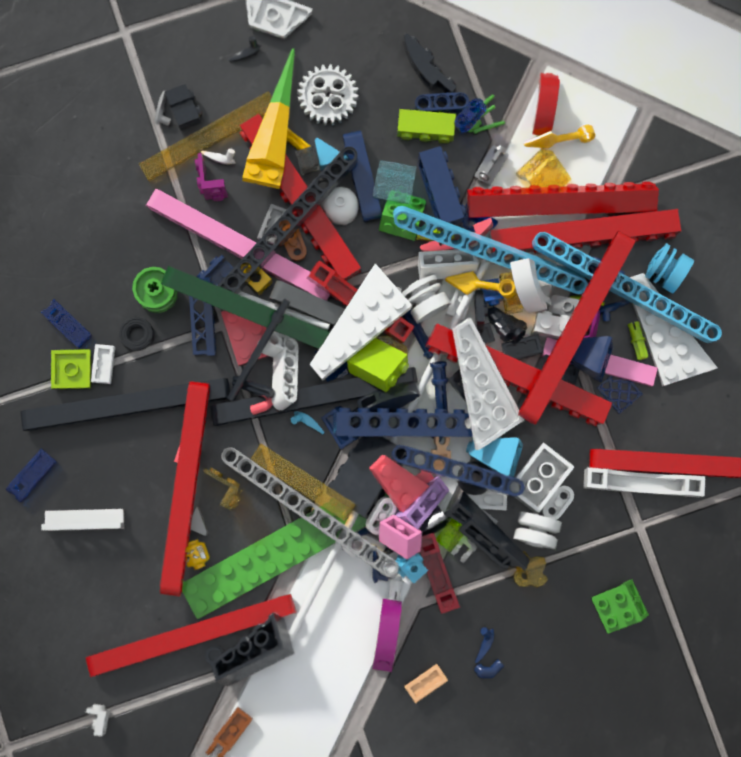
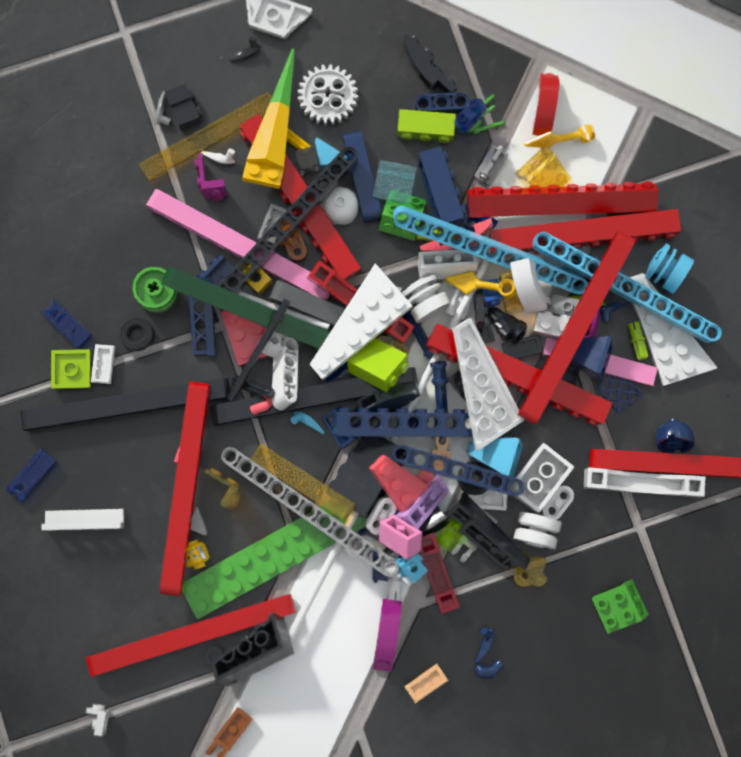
none -> dark blue cylinder [655,419,694,454]

